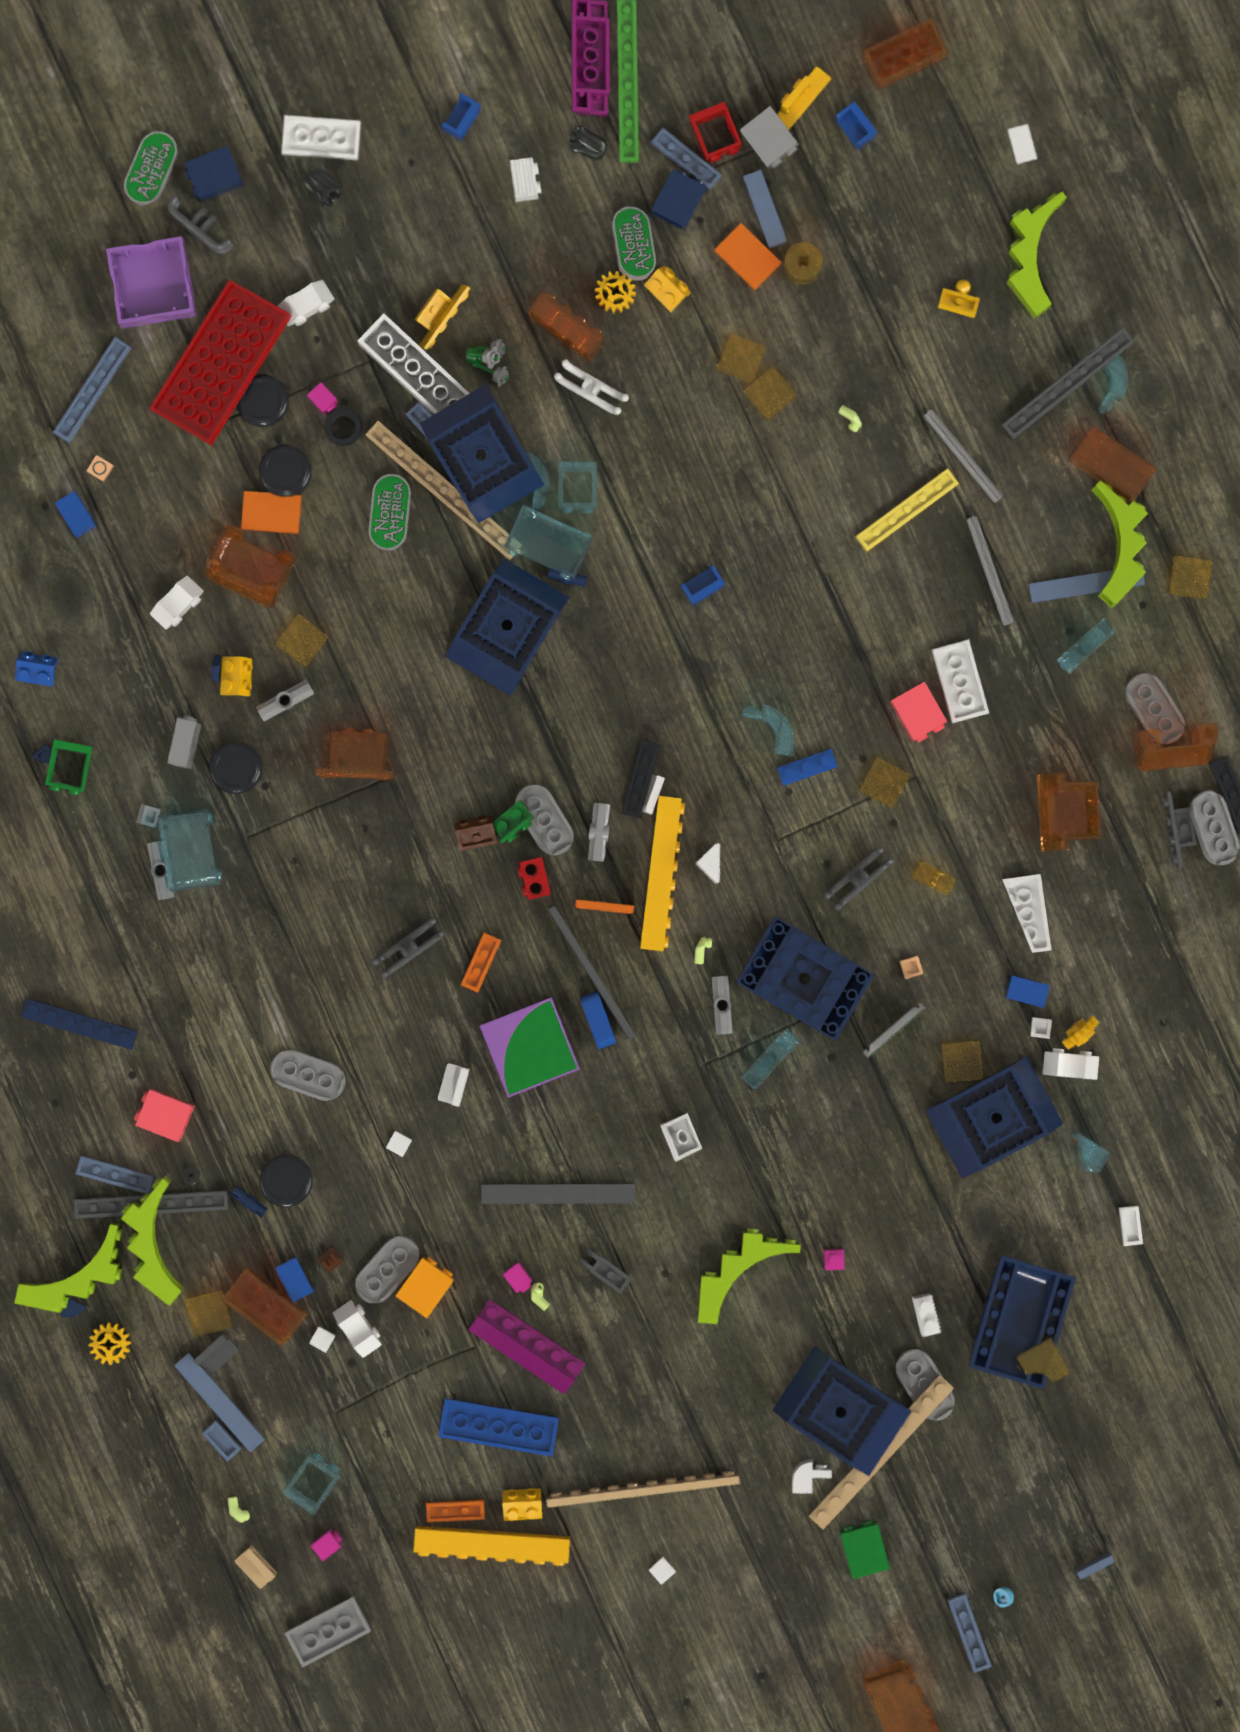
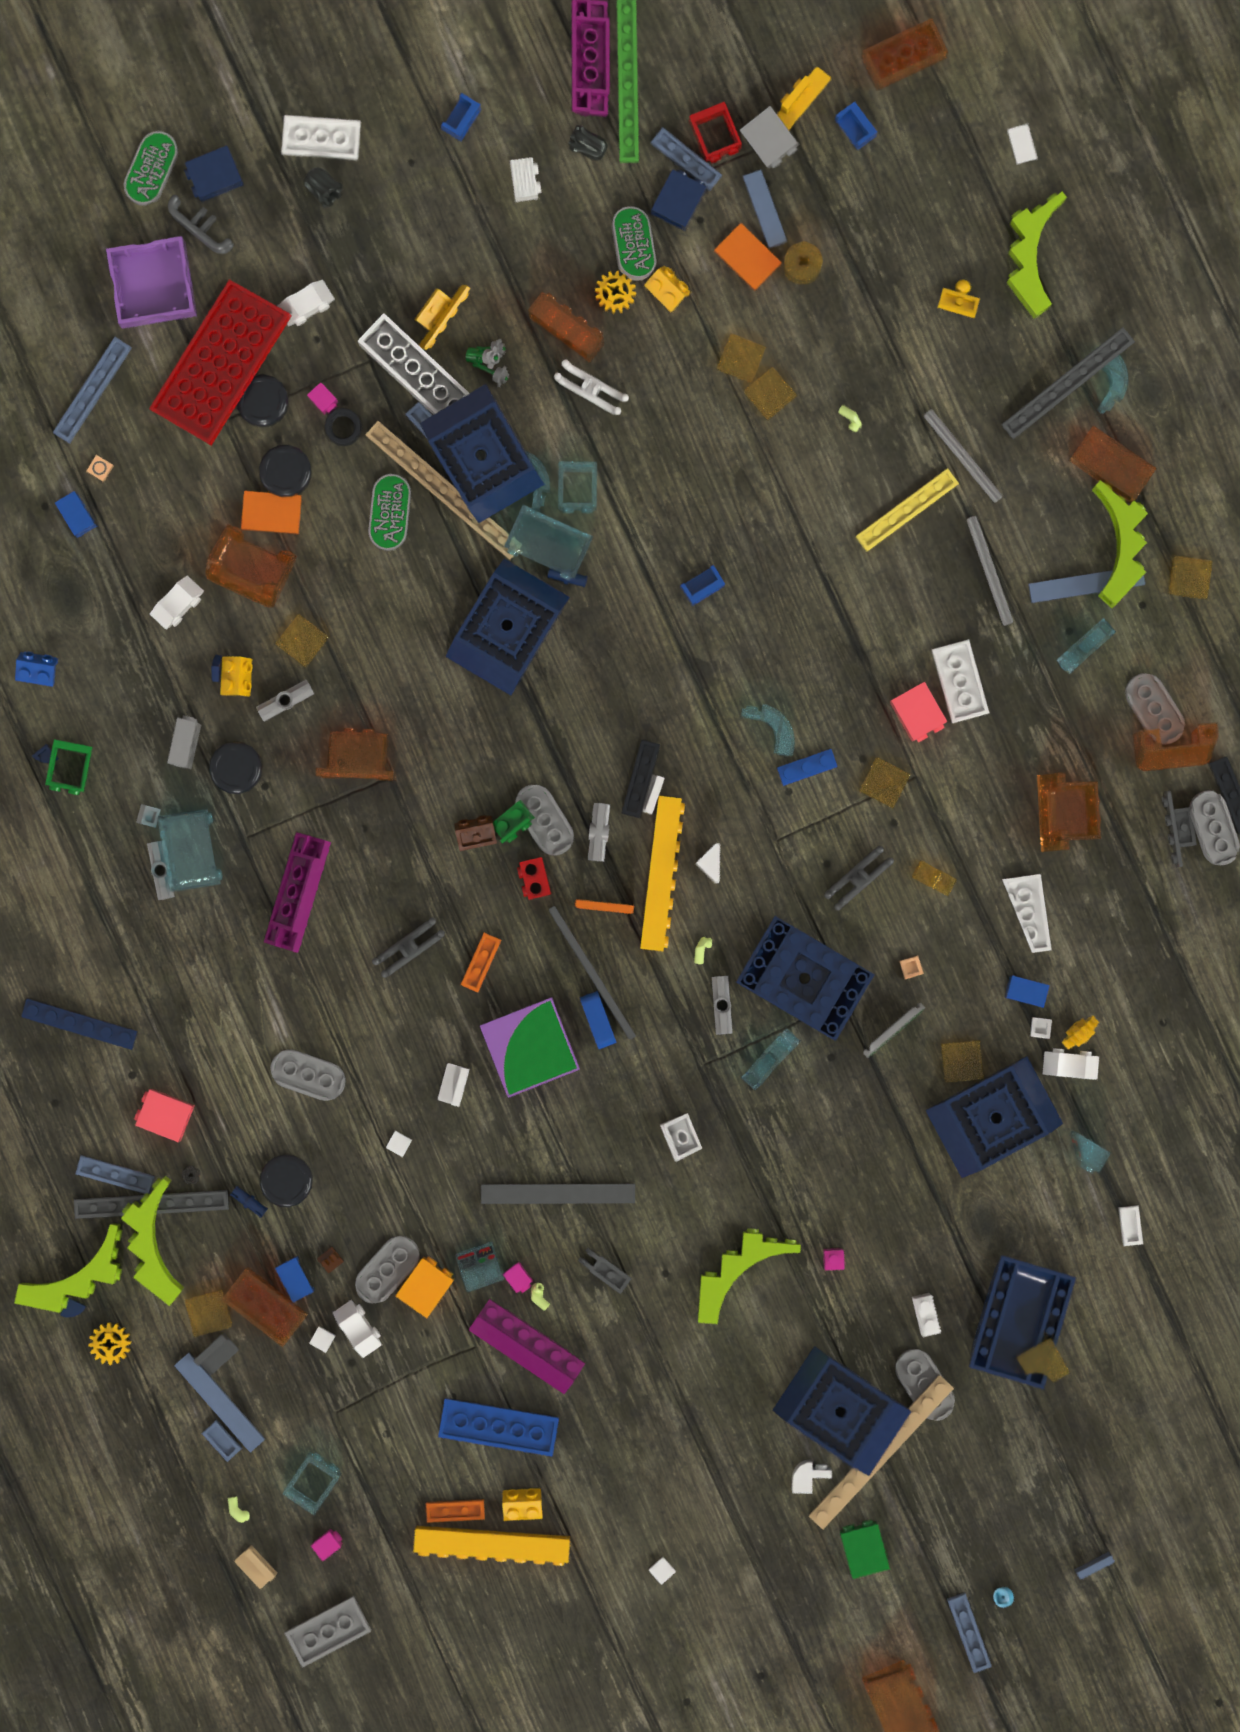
tan plate [547,1471,740,1508] -> none
none -> magenta slope [264,832,331,953]
none -> clear light blue slope [456,1241,505,1293]

